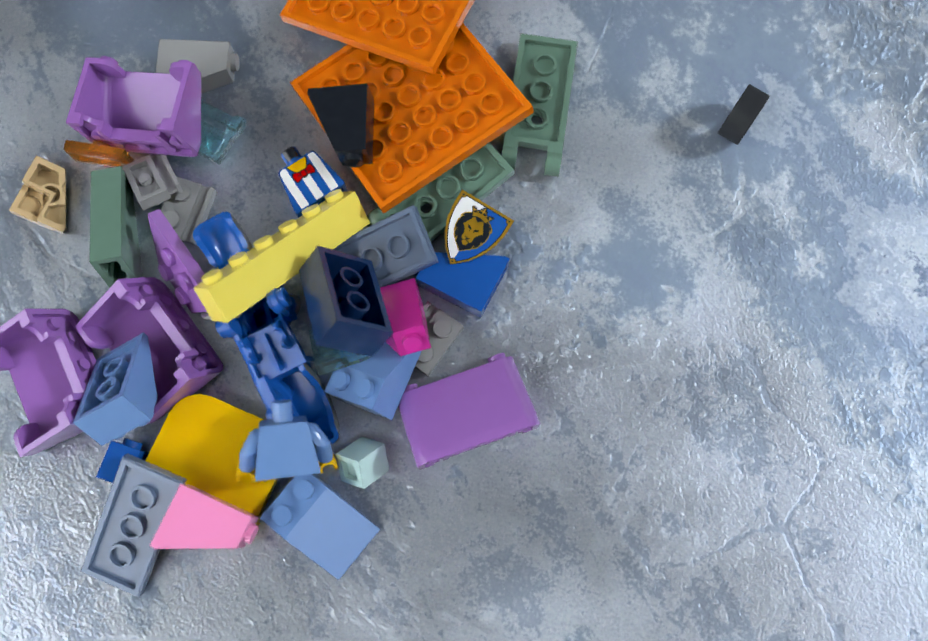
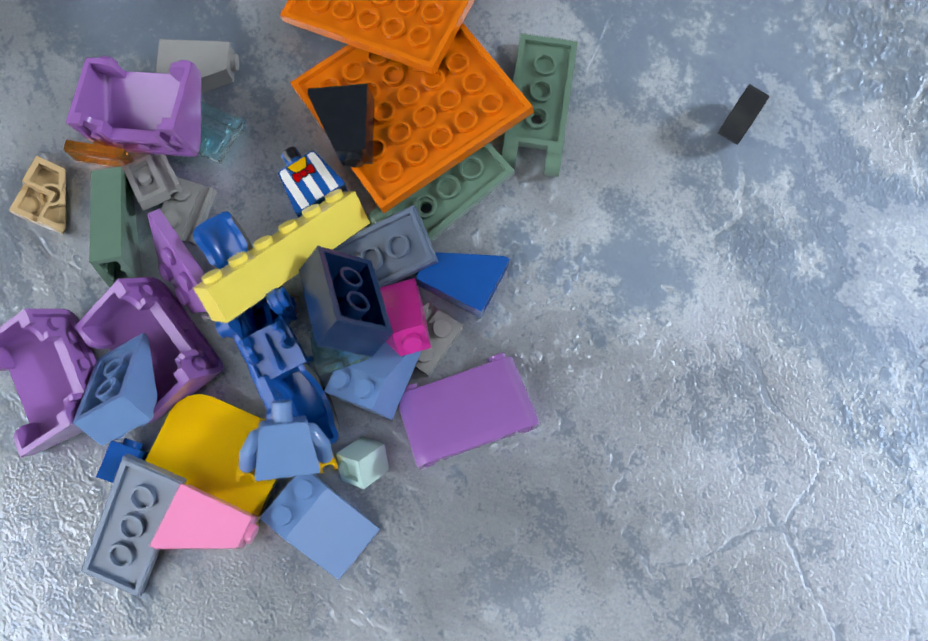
shield [445,190,514,265] -> none

